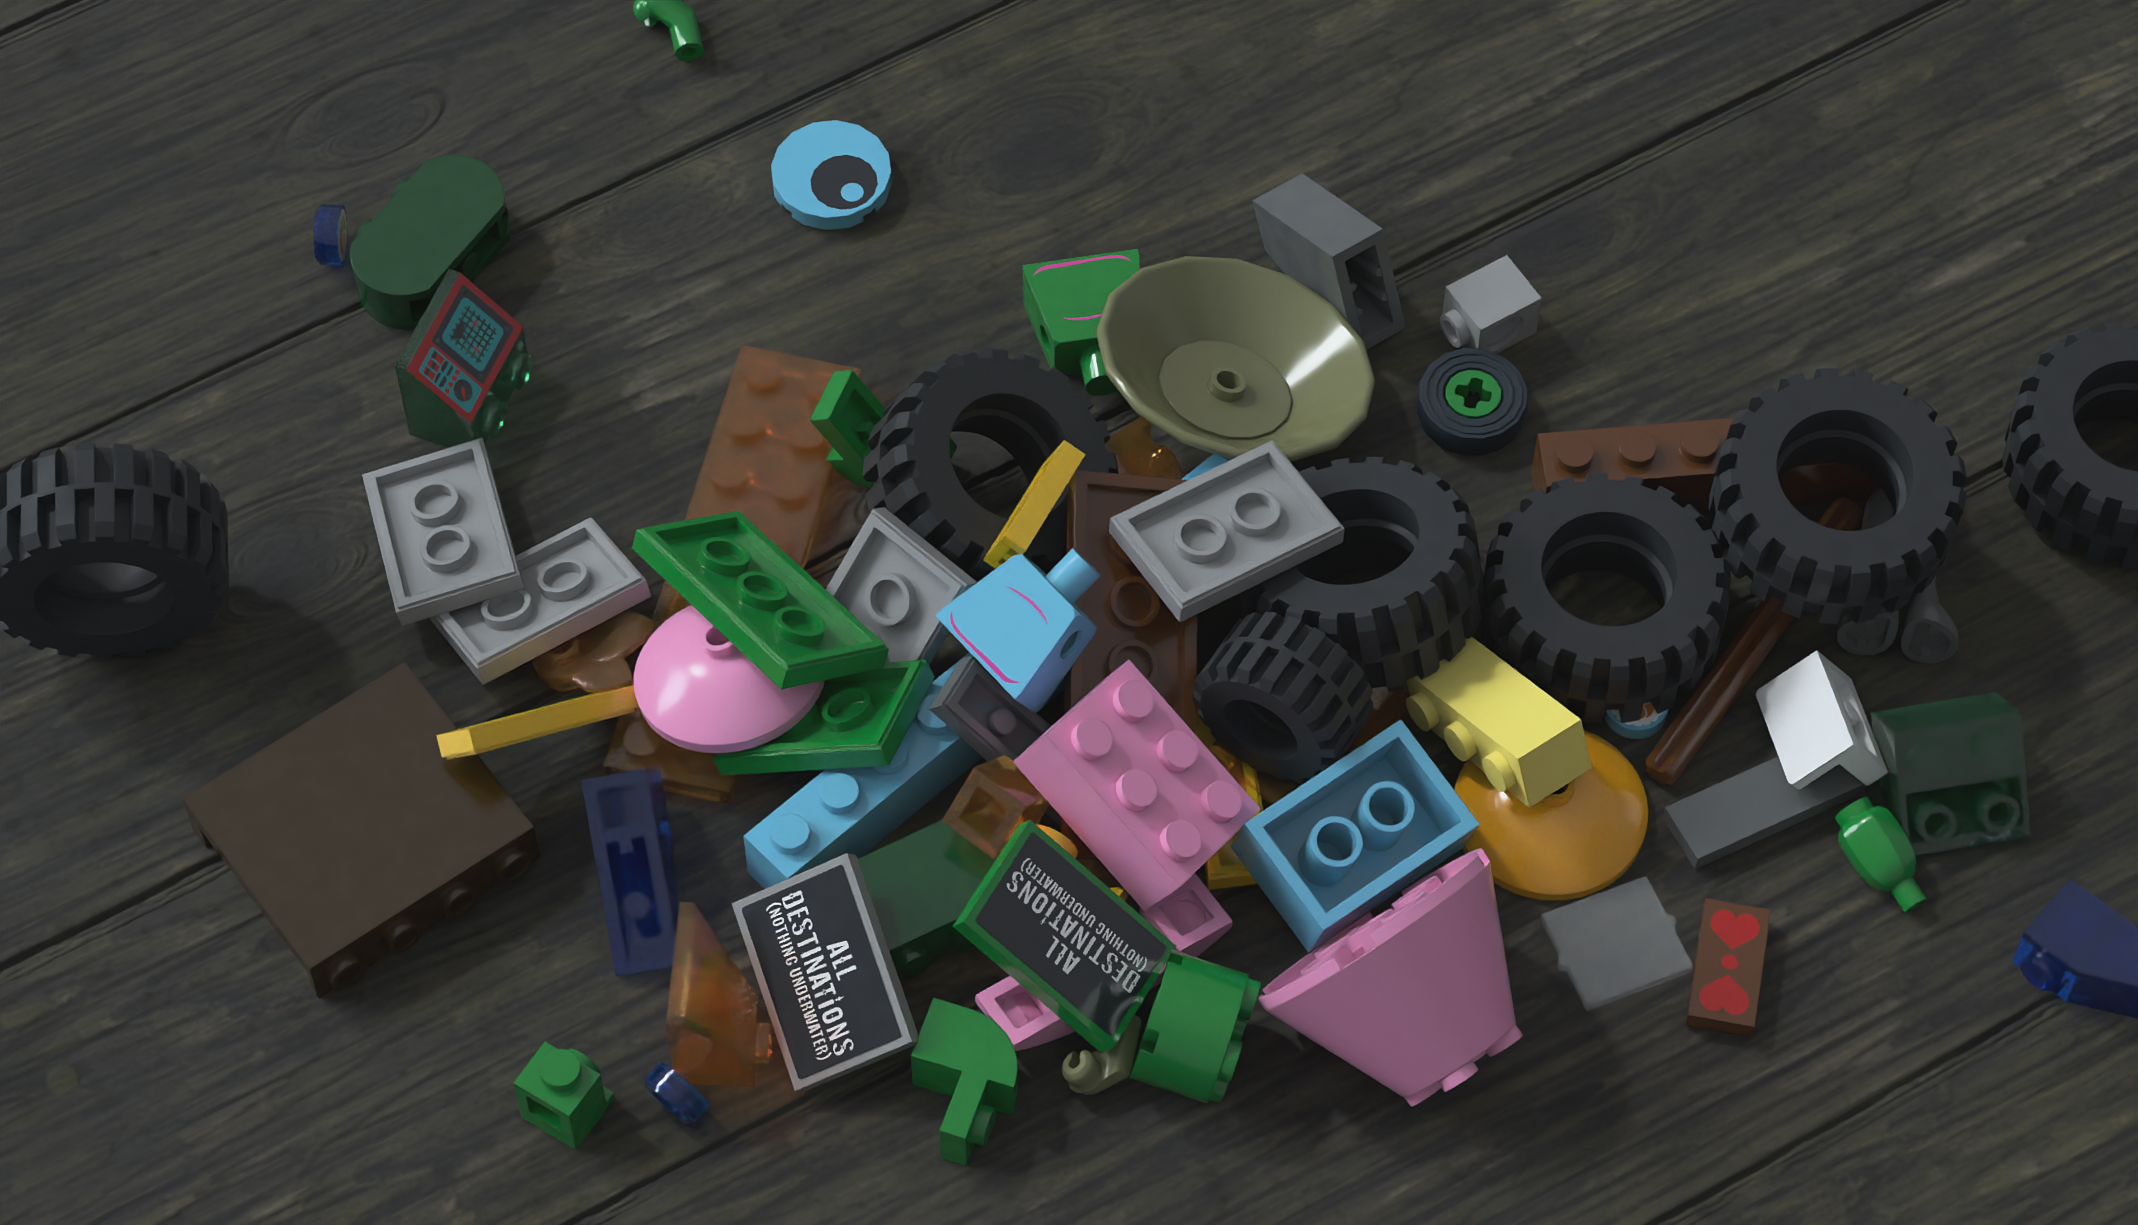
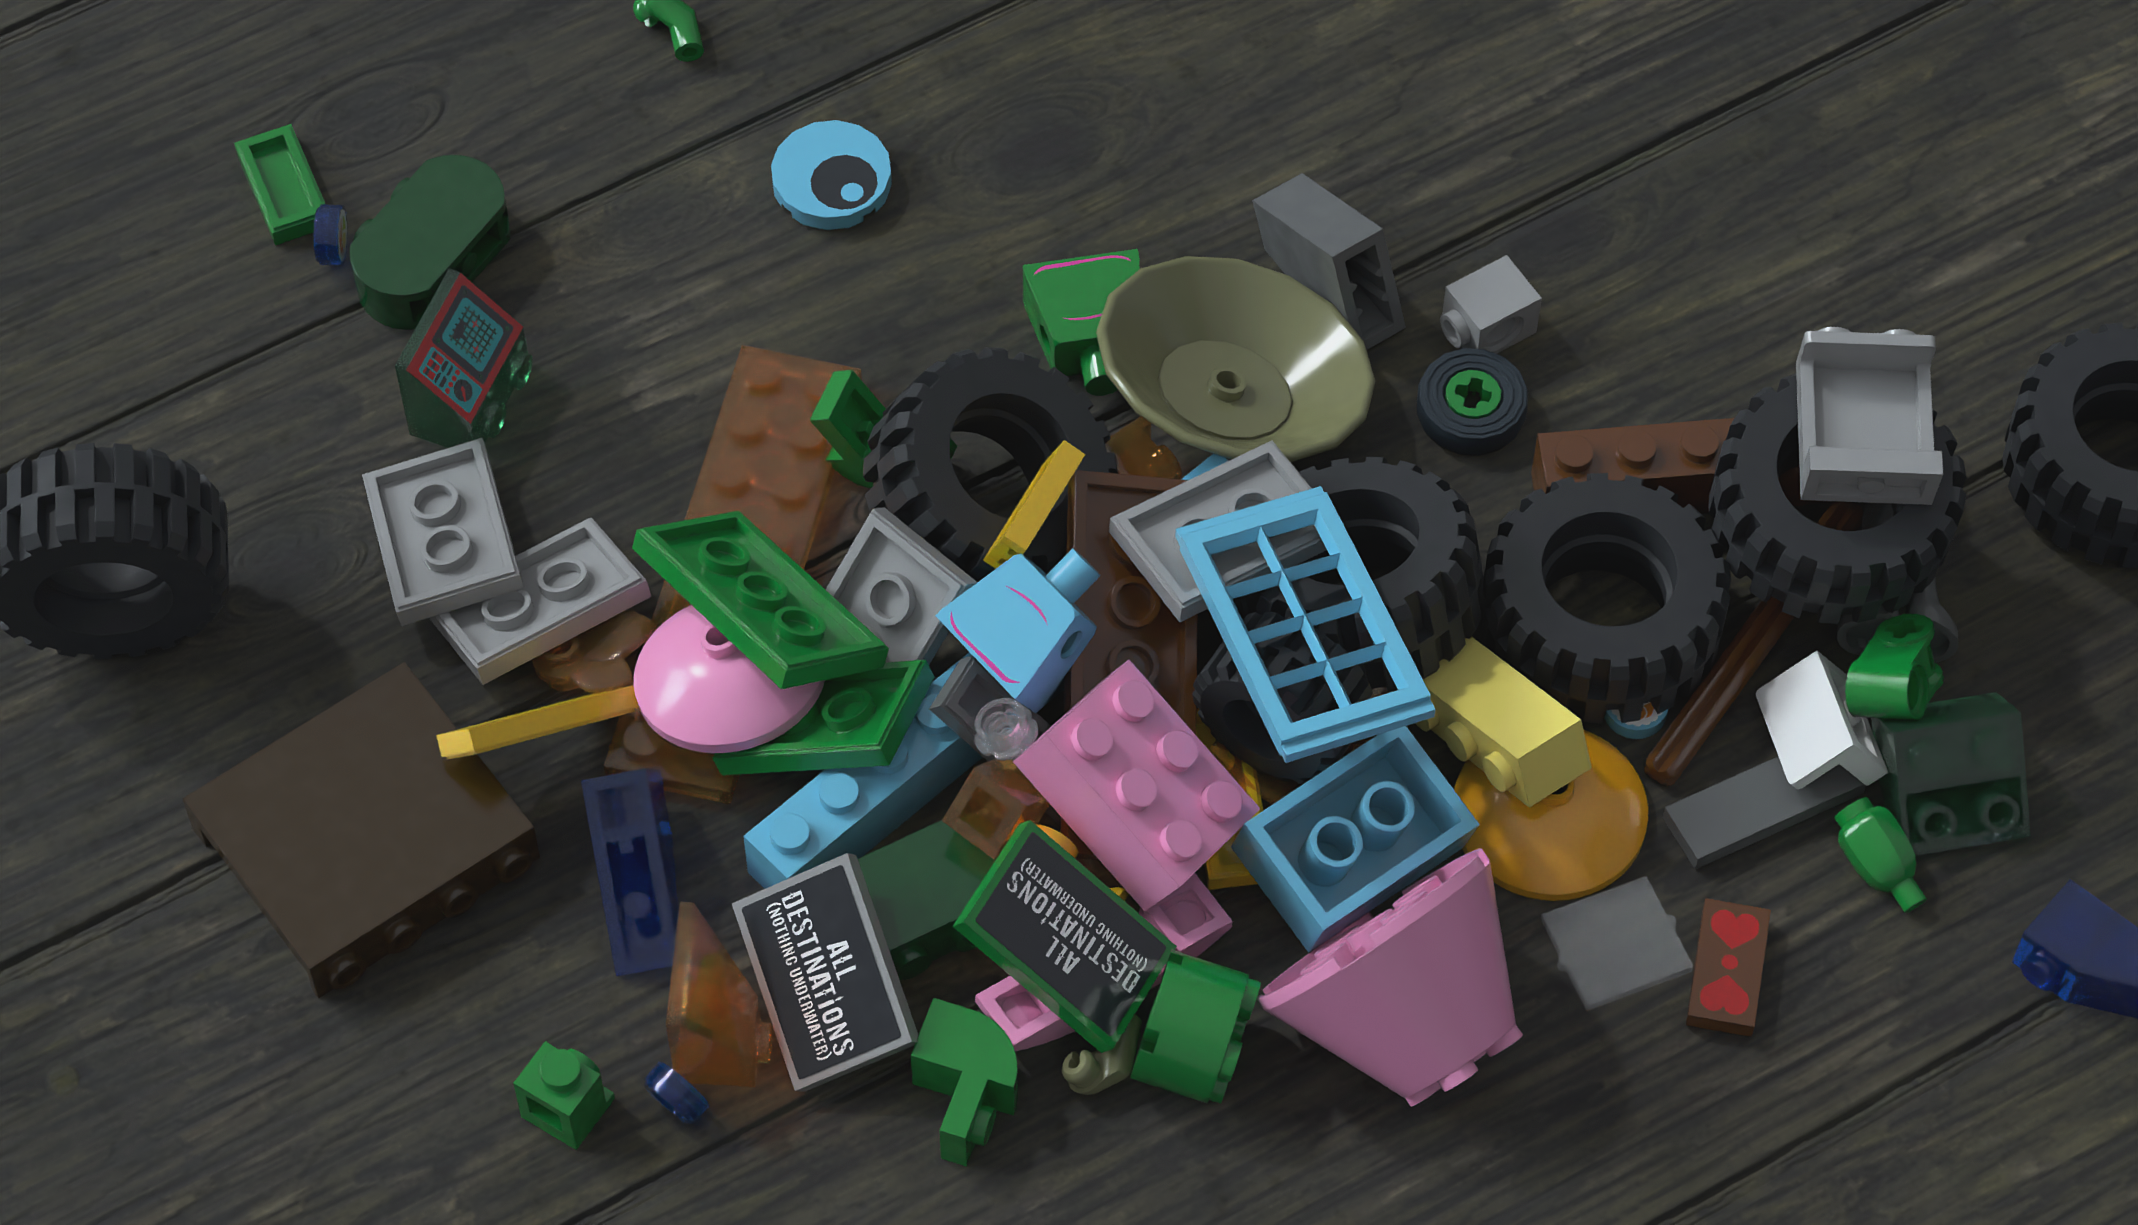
none -> green tile [234,124,332,245]
none -> clear plate [974,698,1038,761]
none -> medium azure piece [1175,486,1436,763]
none -> light grey panel [1796,327,1943,505]
none -> green piece [1845,614,1944,720]

